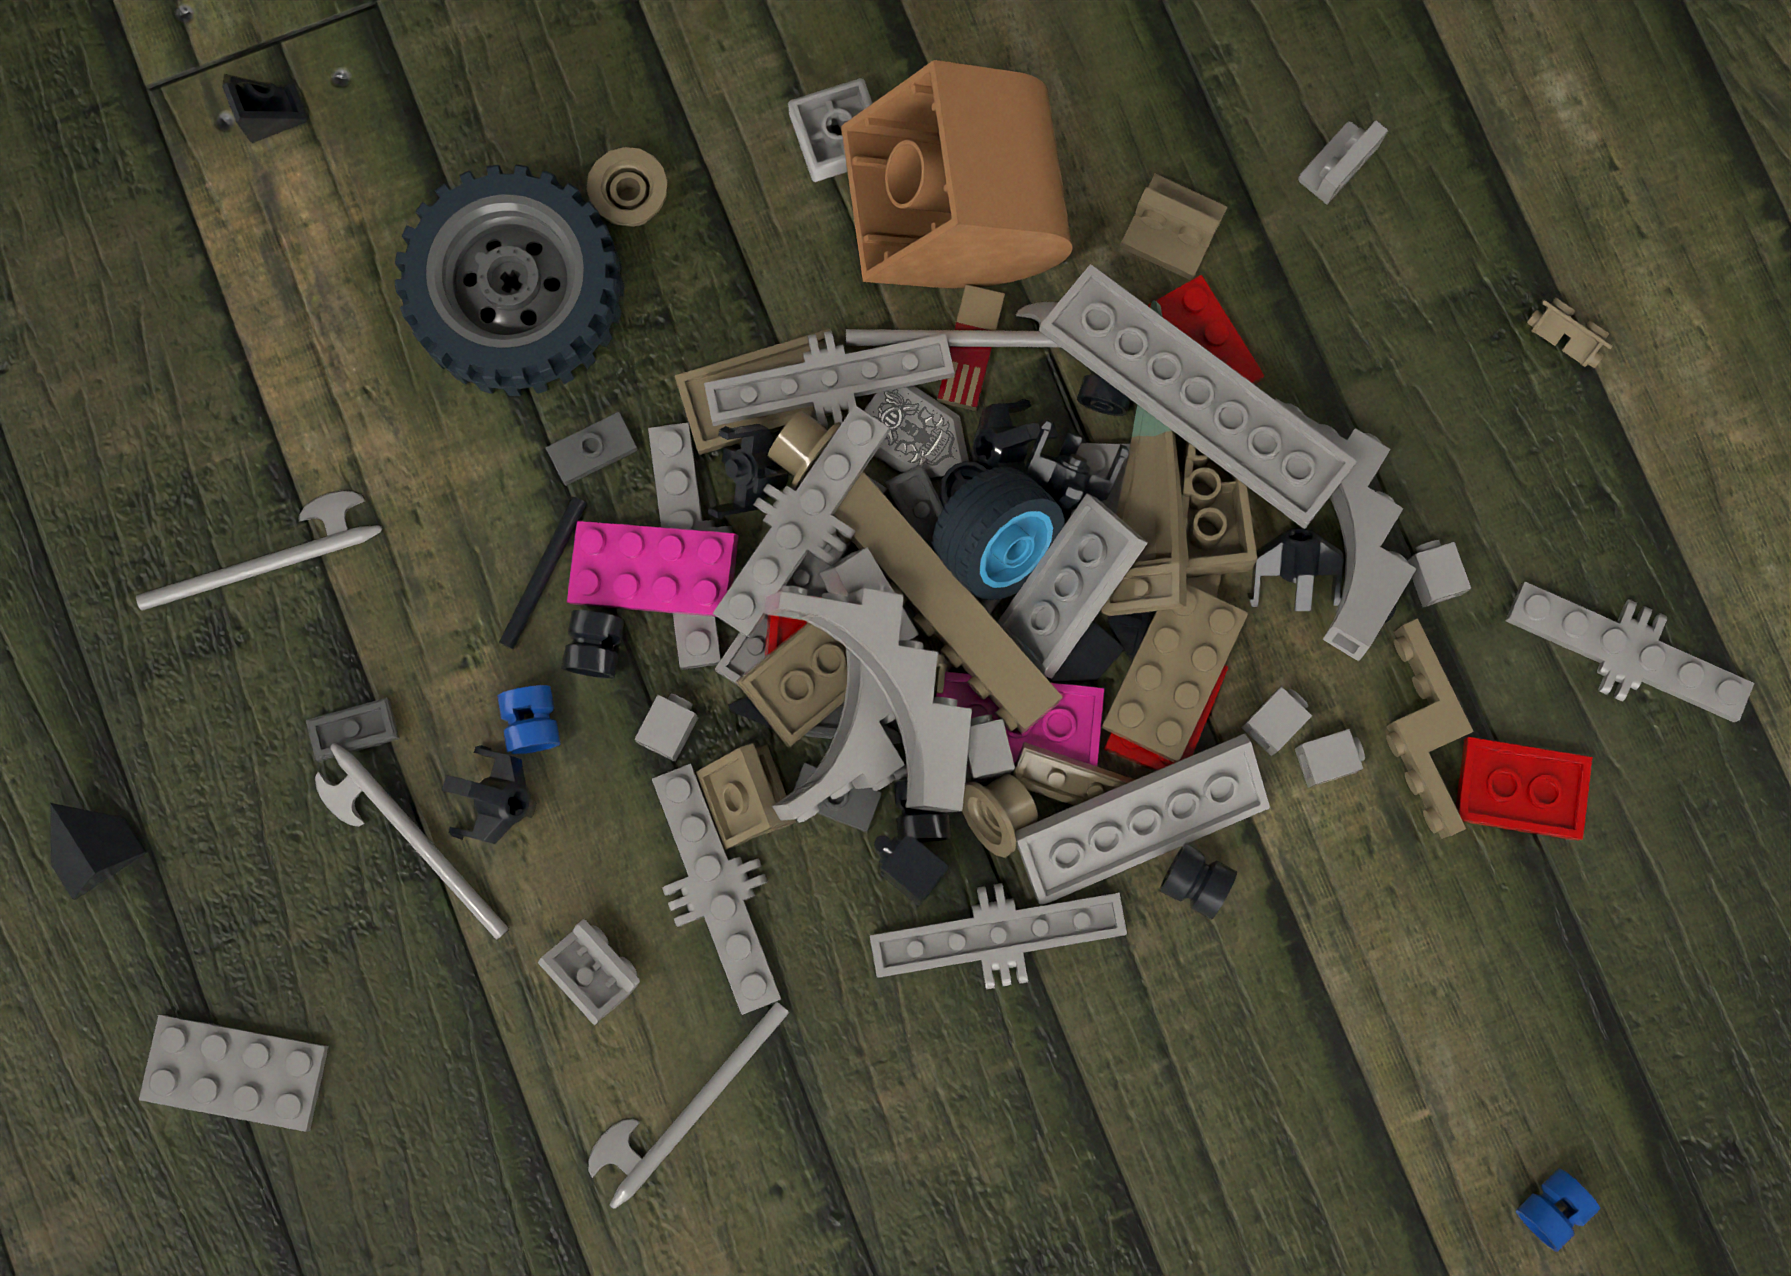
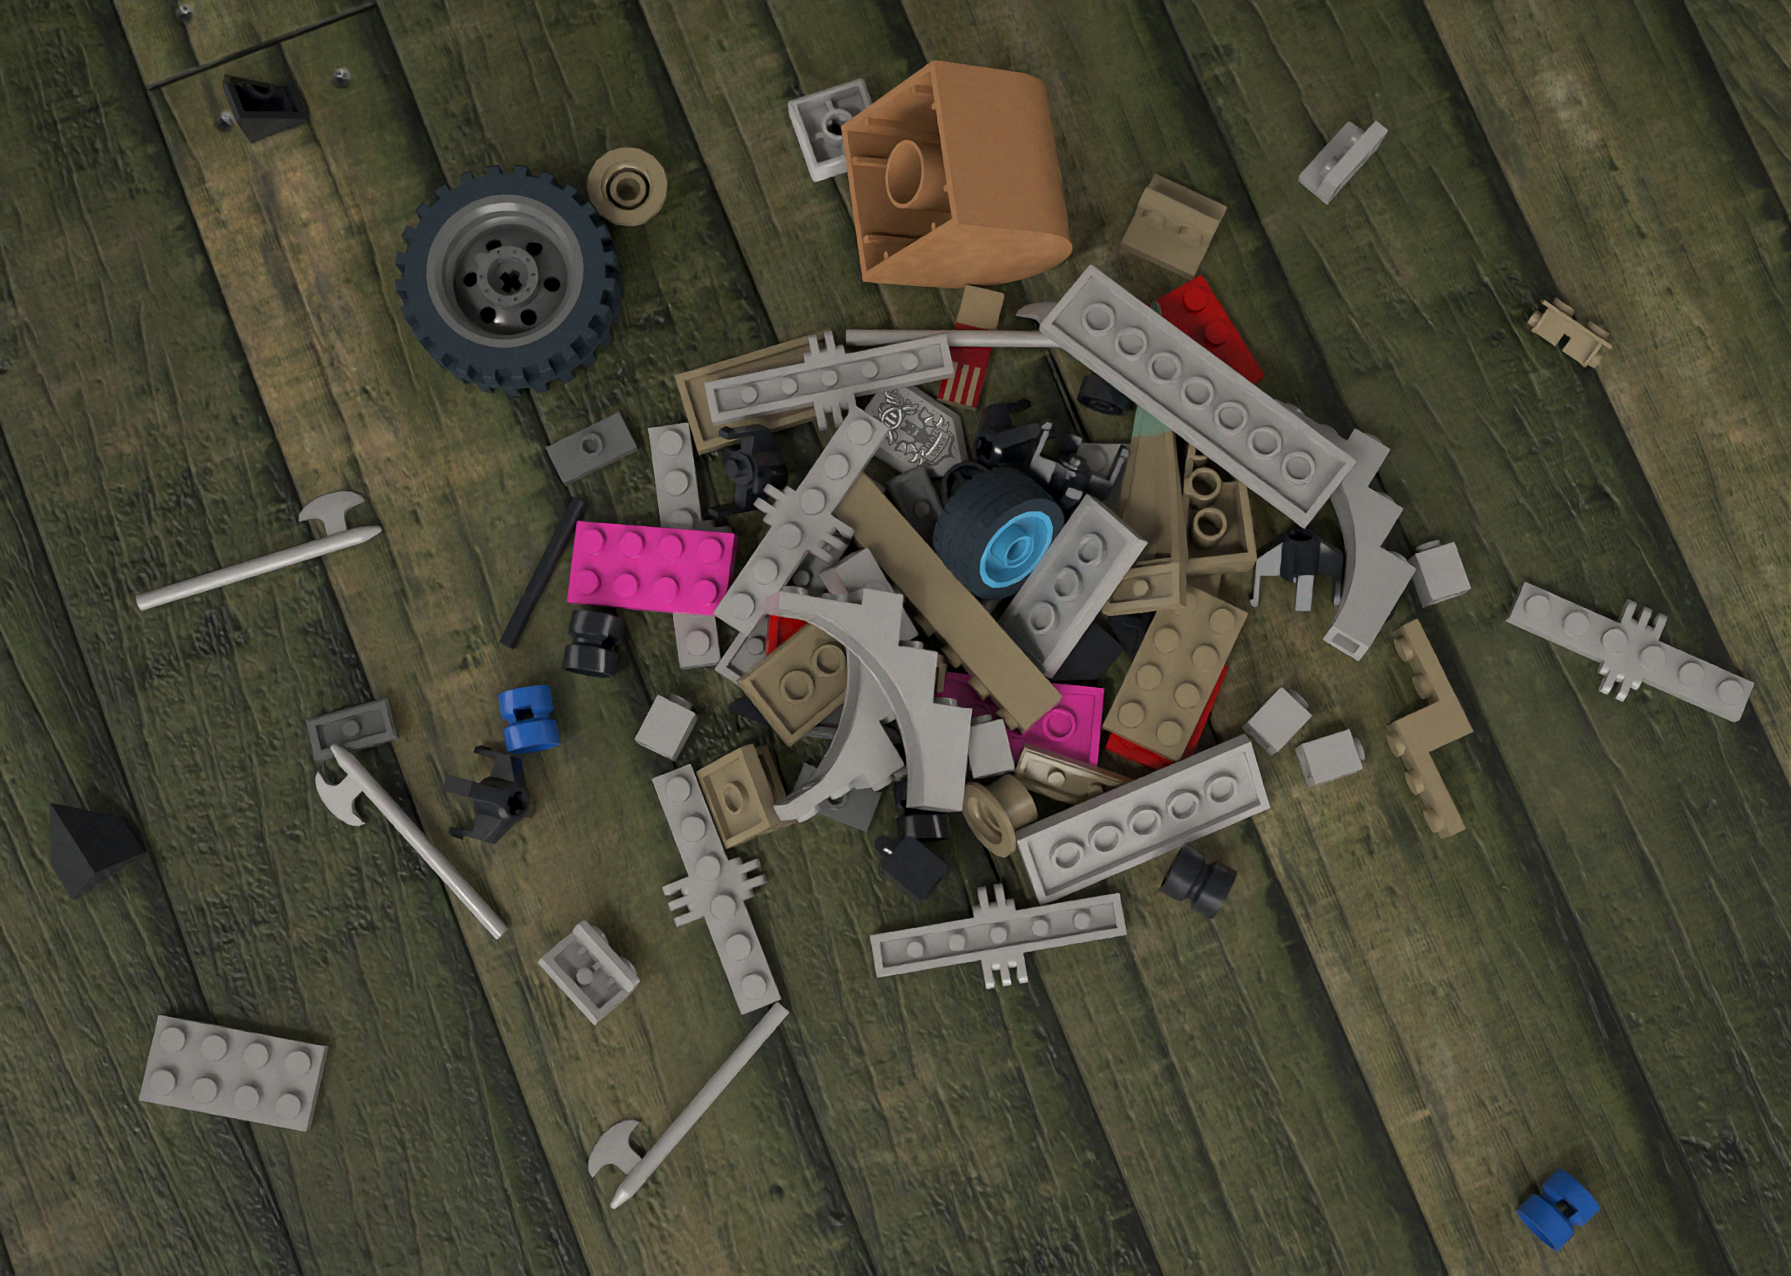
dark tan piece [768,410,841,491] -> none
red plate [1456,737,1593,841] -> none

